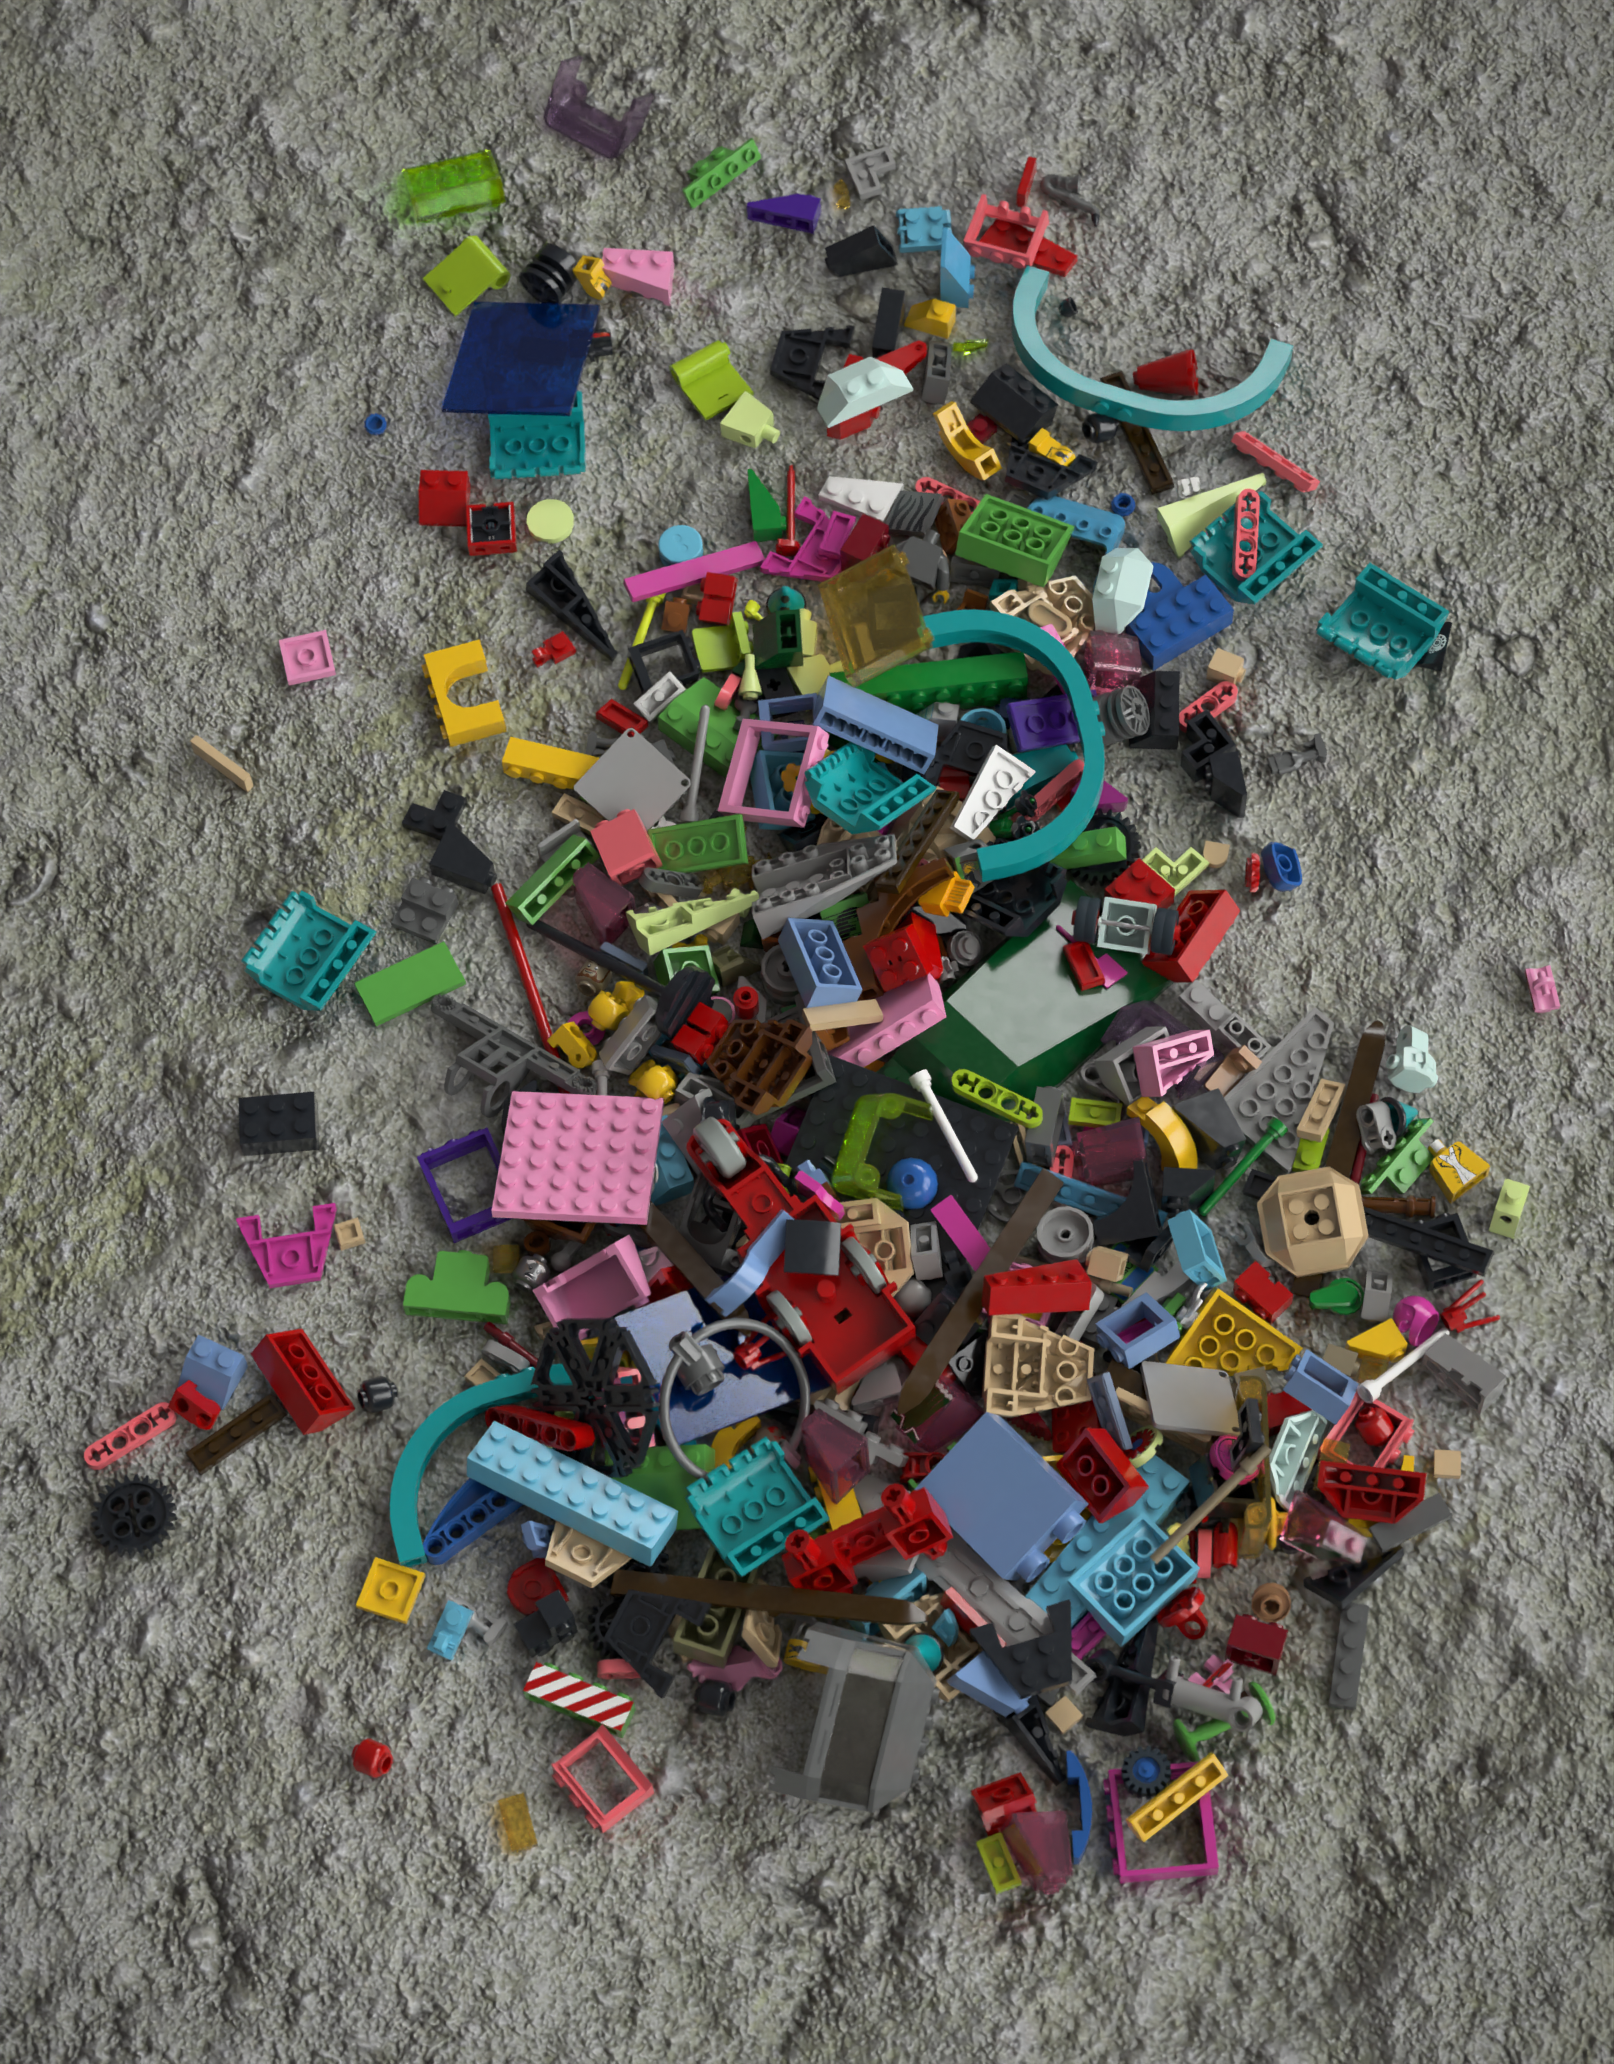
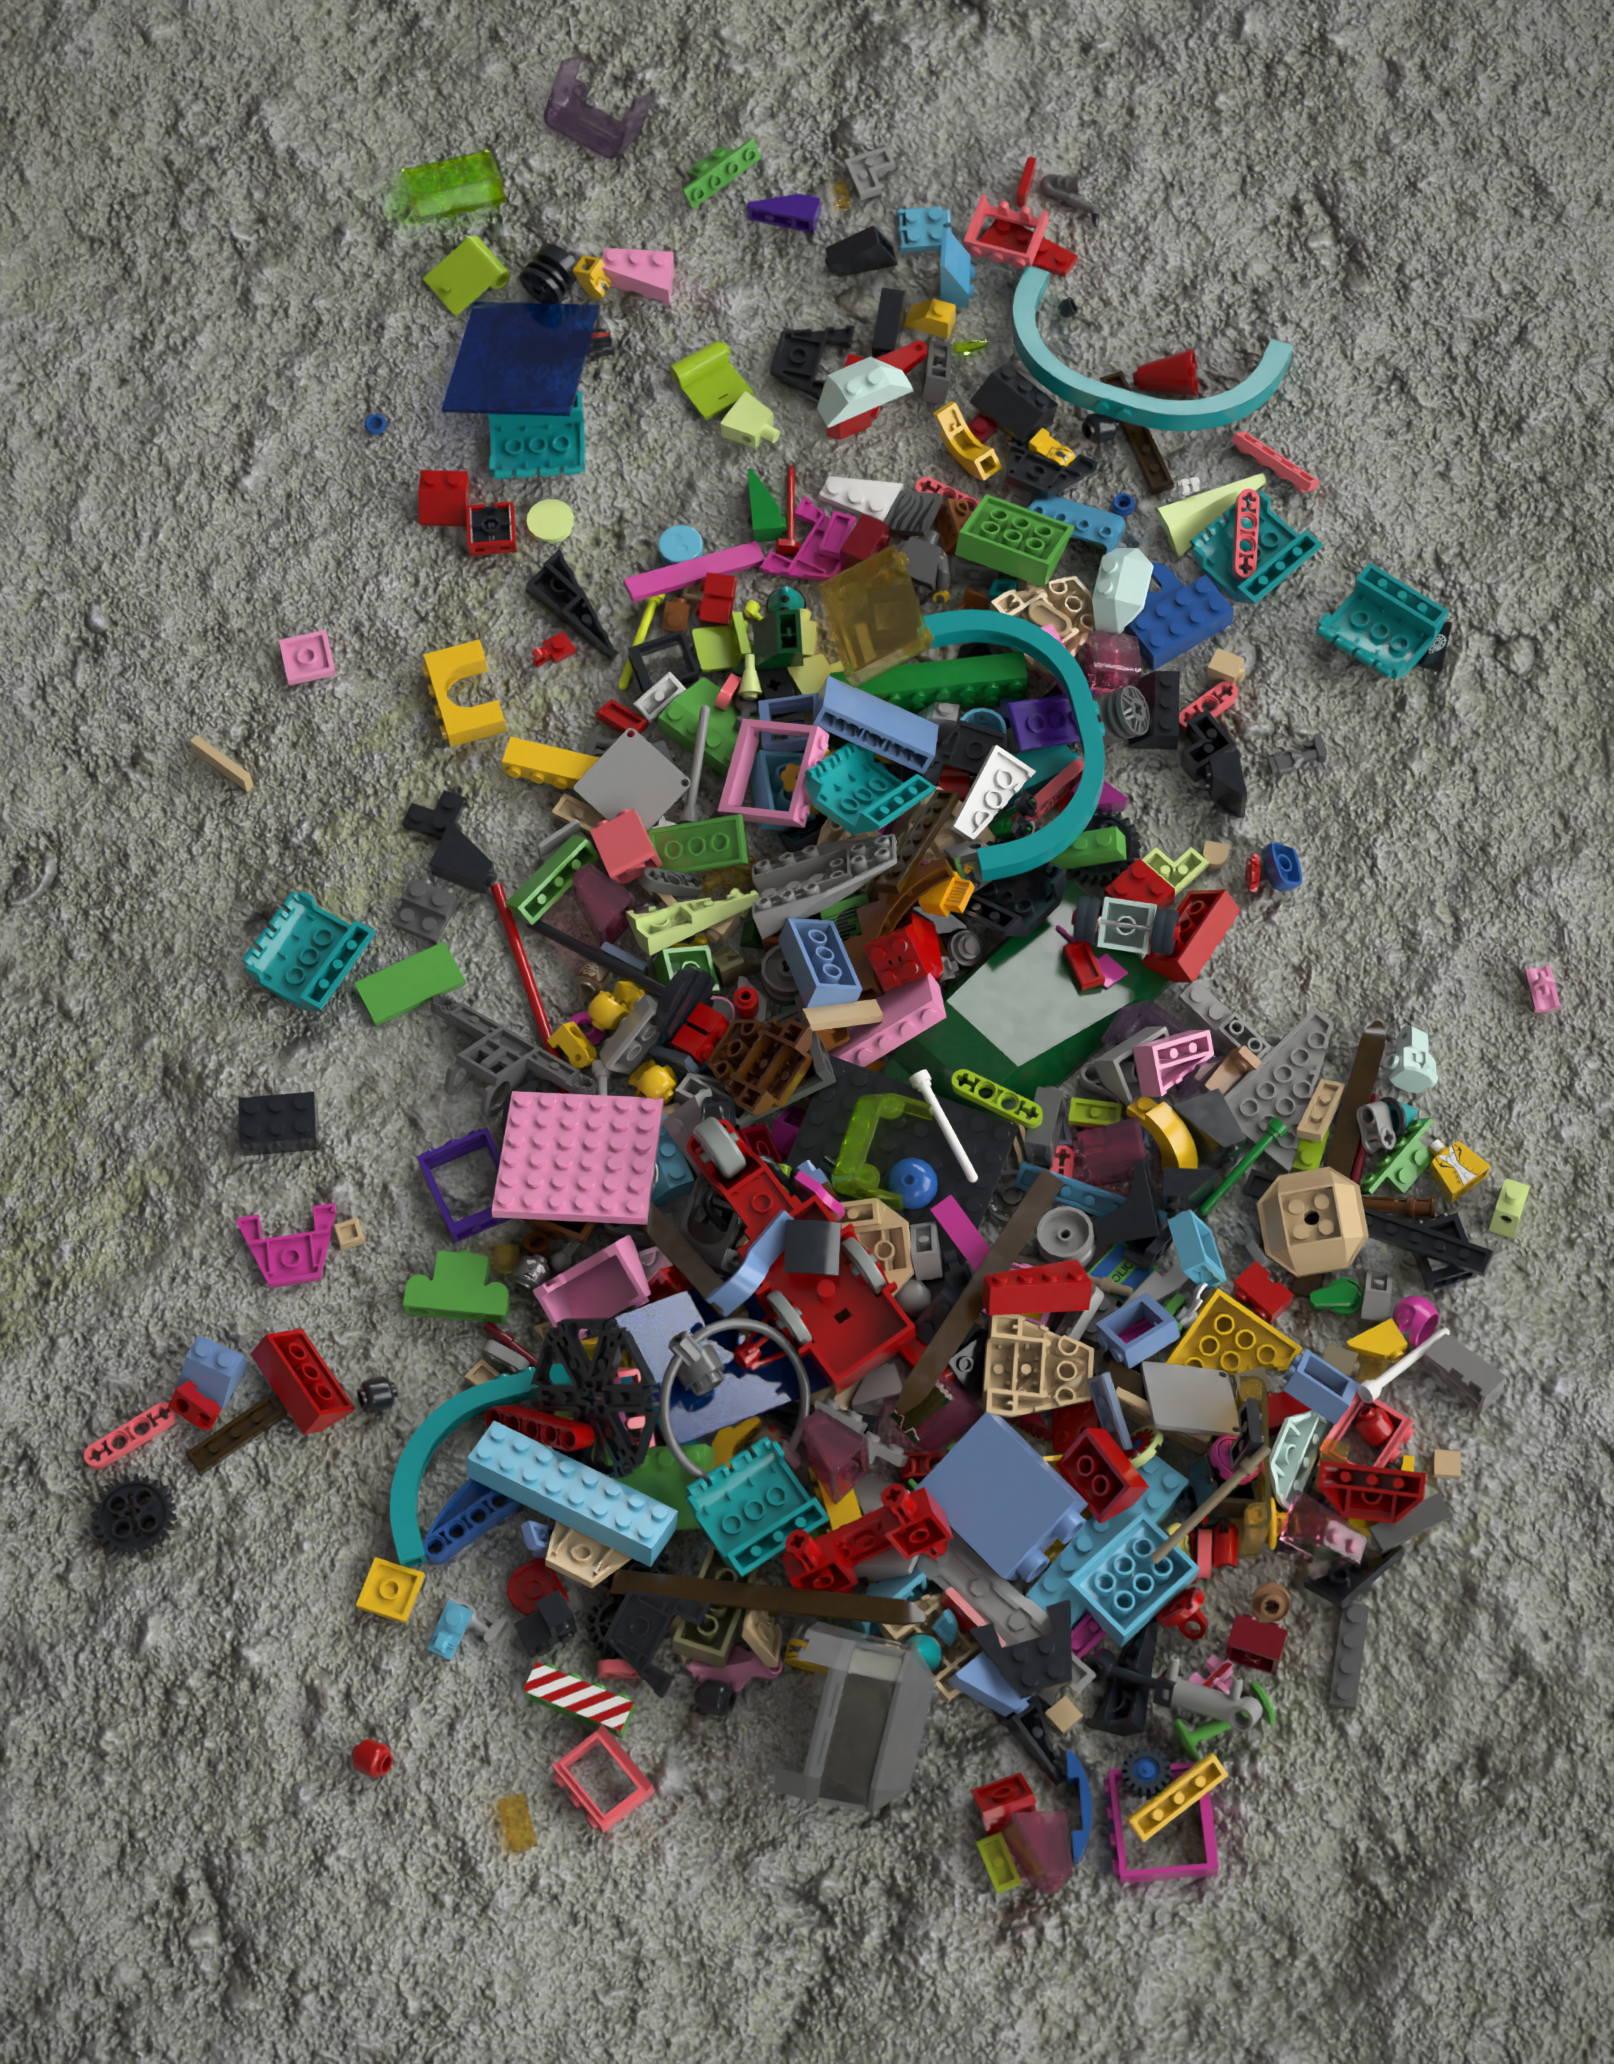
tan brick [1085,1246,1129,1282] -> none
red plant [1440,1279,1500,1333] -> none

